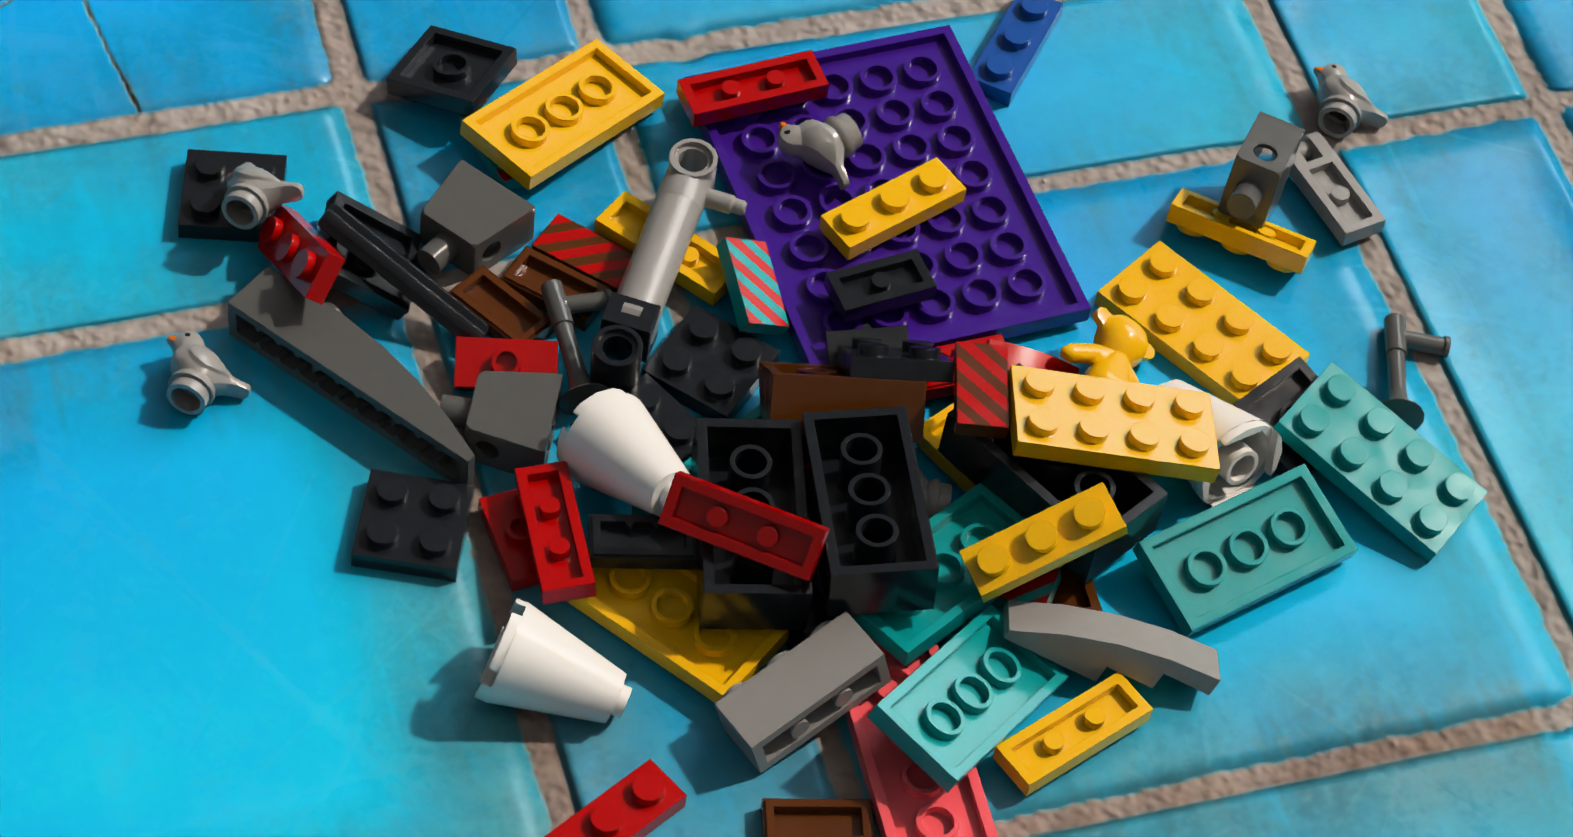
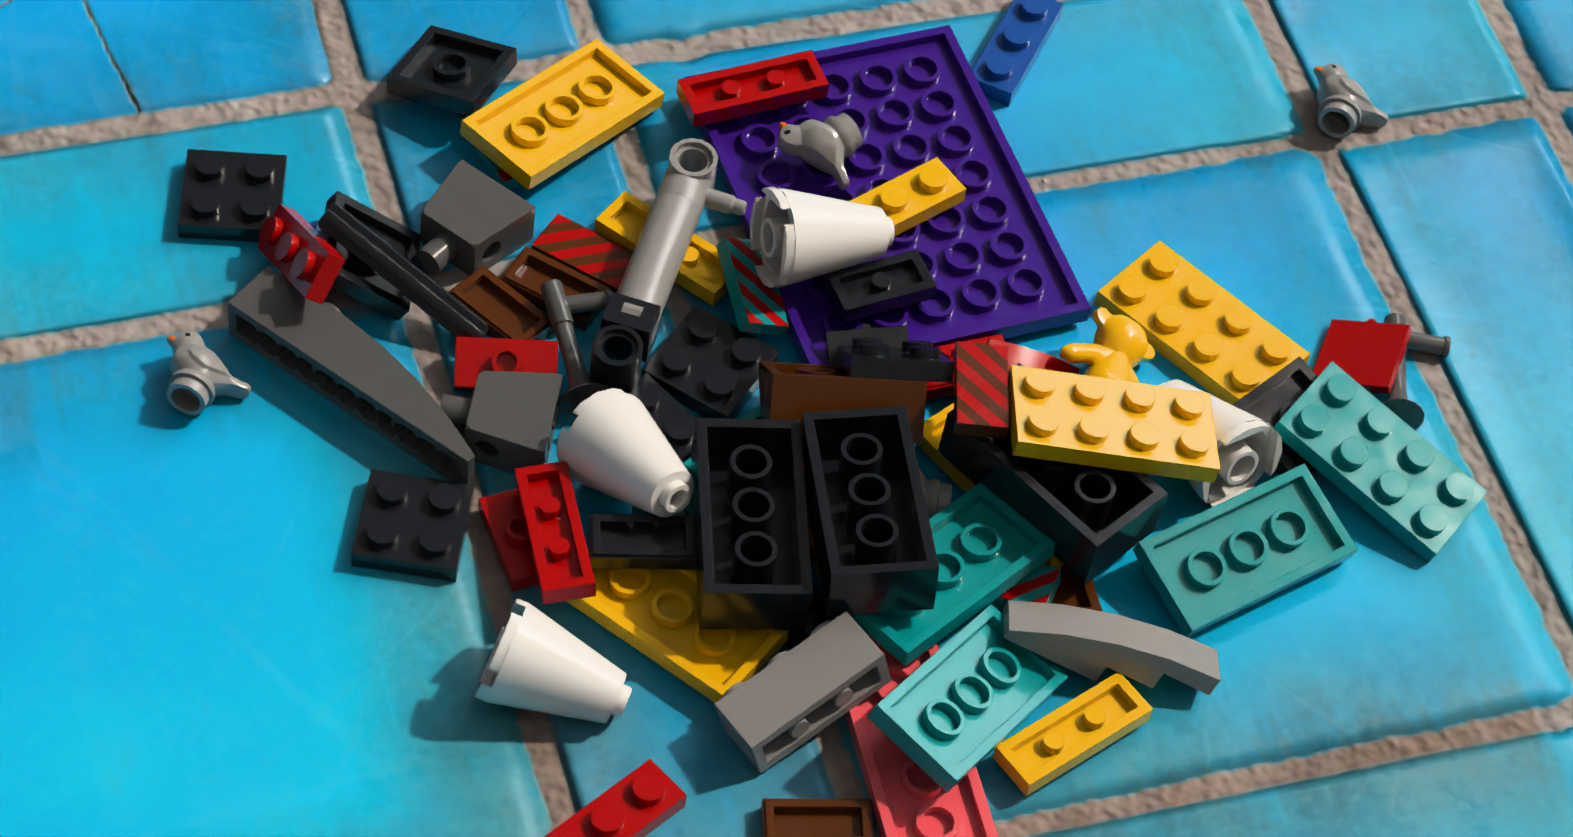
light grey animal [221,162,305,230] -> none
red plate [658,471,830,581] -> none
yellow plate [959,482,1128,603] -> none
yellow plate [1165,188,1317,274] -> none
dark grey torso [1218,111,1305,228] -> none
light grey plate [1272,131,1386,246] -> none
none -> white cone [750,187,895,288]
none -> red piece [1313,319,1412,394]

